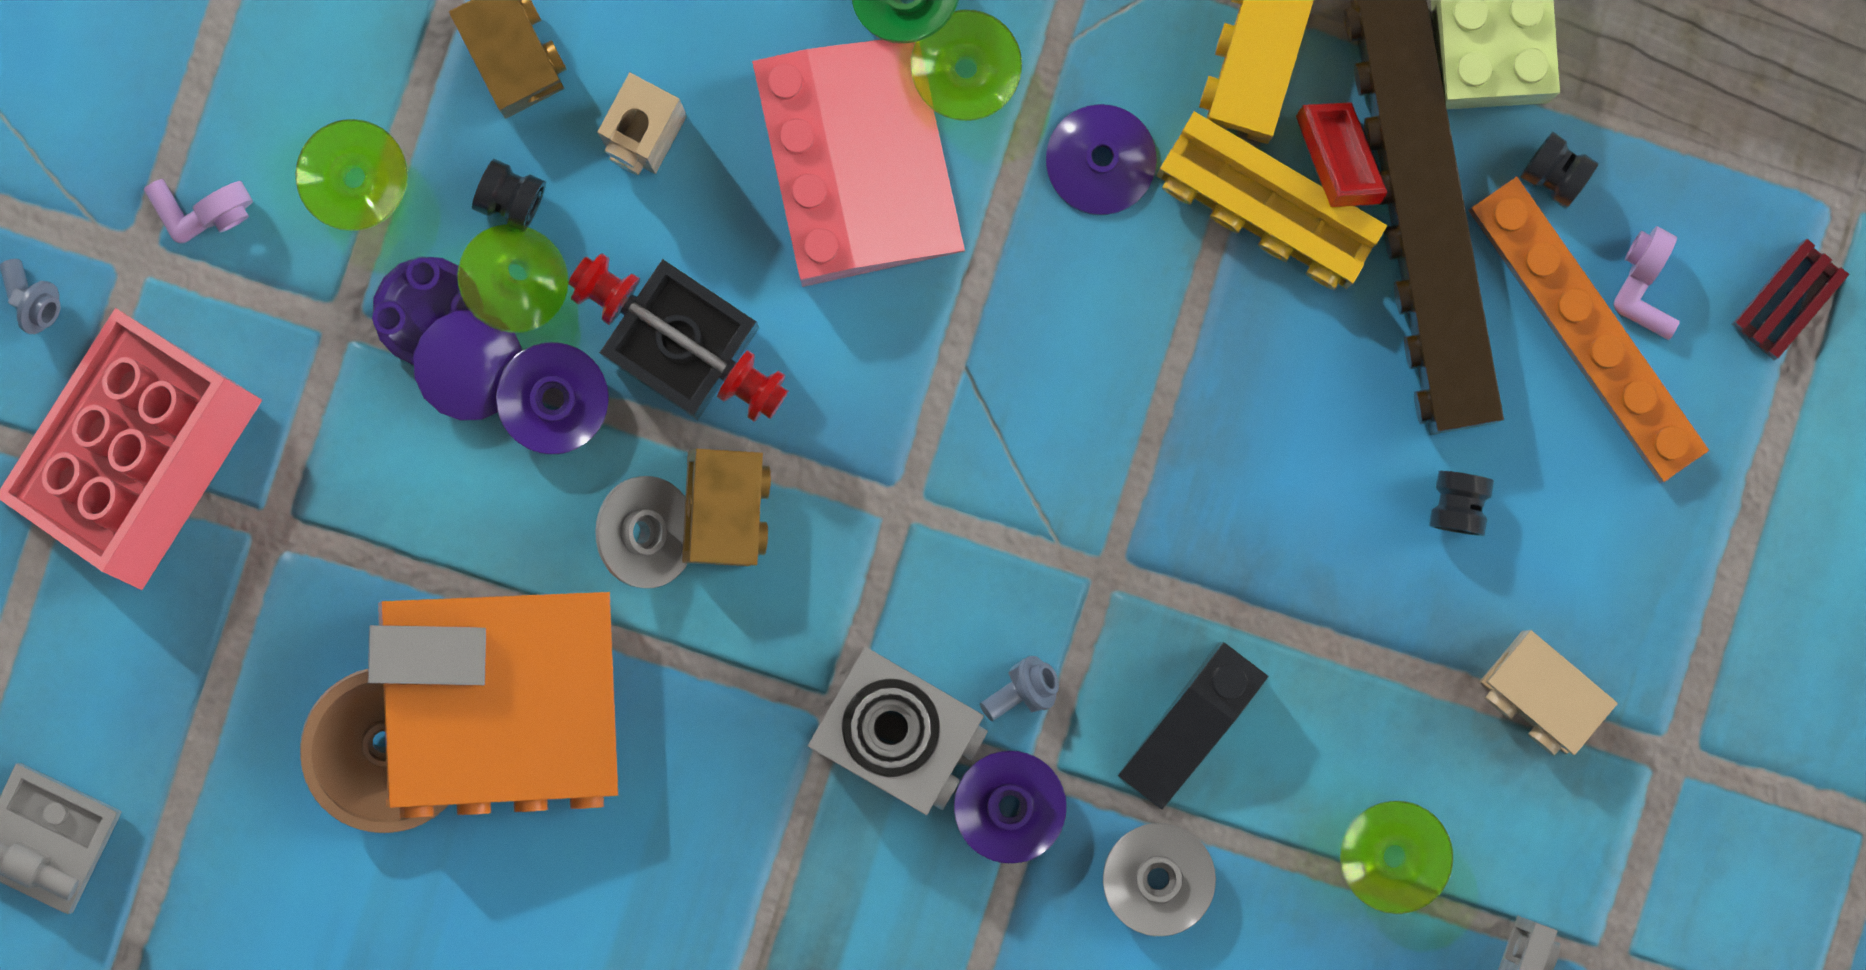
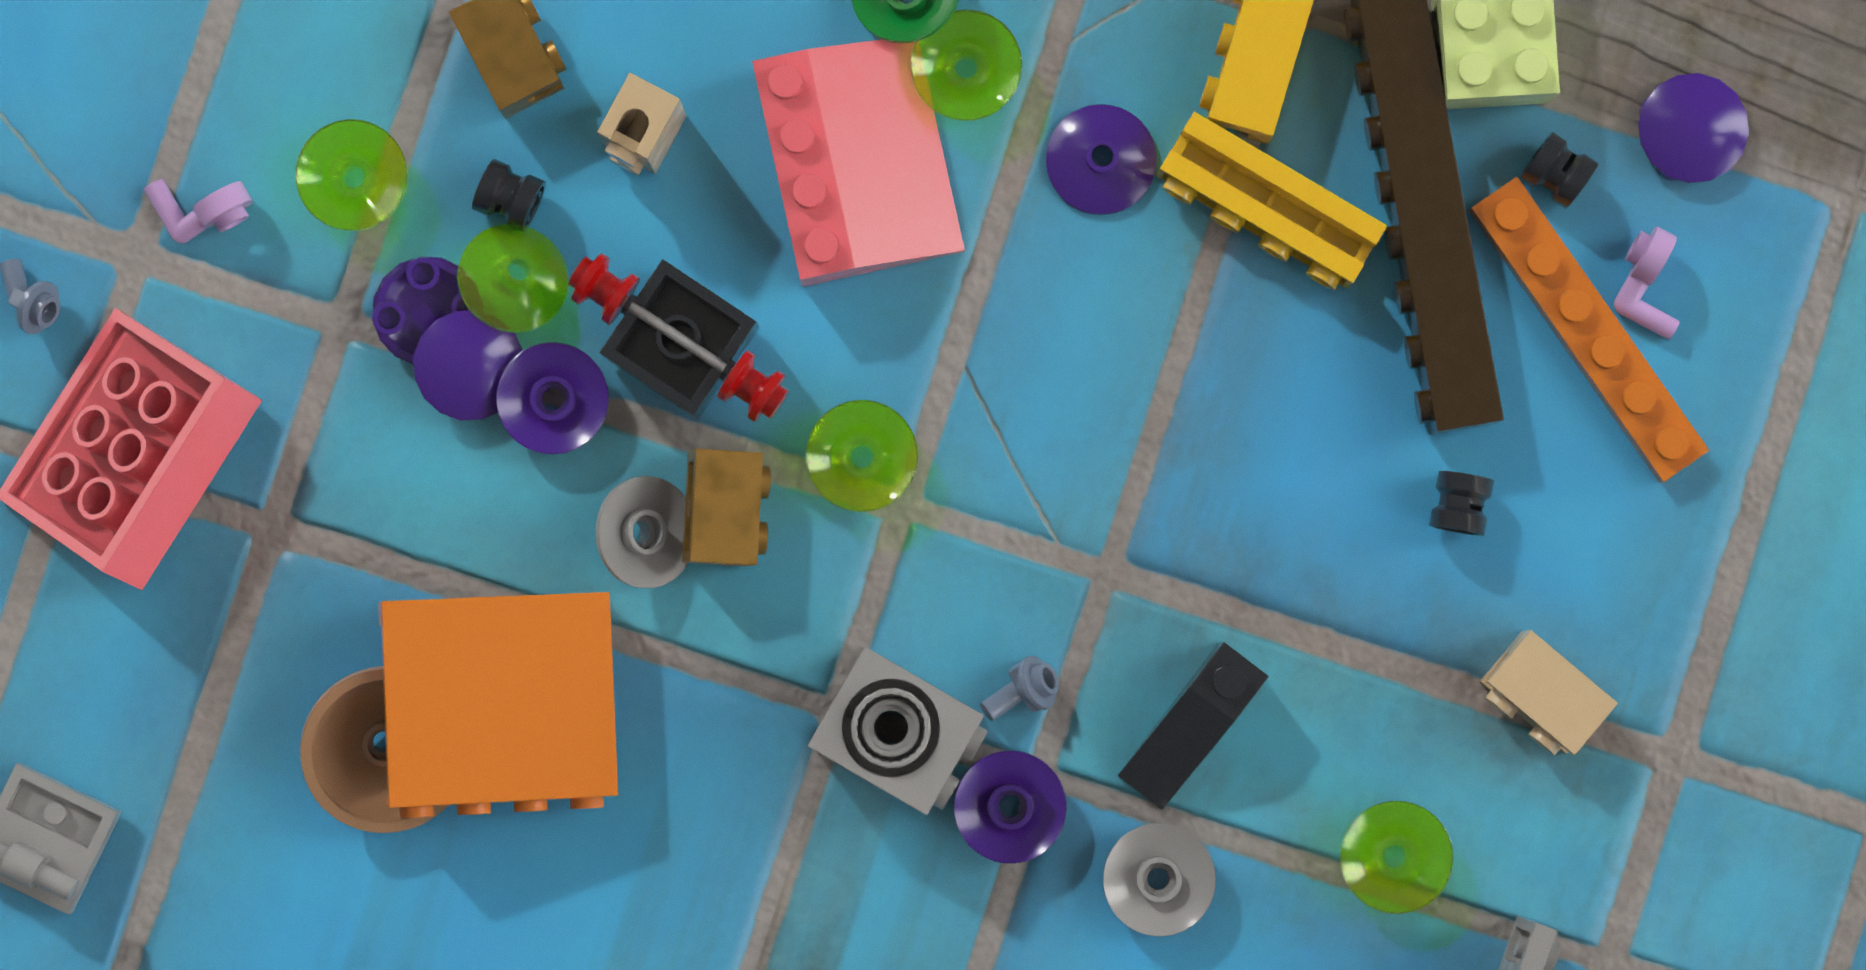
light grey tile [368,625,486,685] -> none
red tile [1296,102,1387,207] -> none
dark red tile [1731,239,1850,360] -> none
none -> clear neon green dish [806,400,918,512]
none -> dark purple dish [1638,73,1749,183]

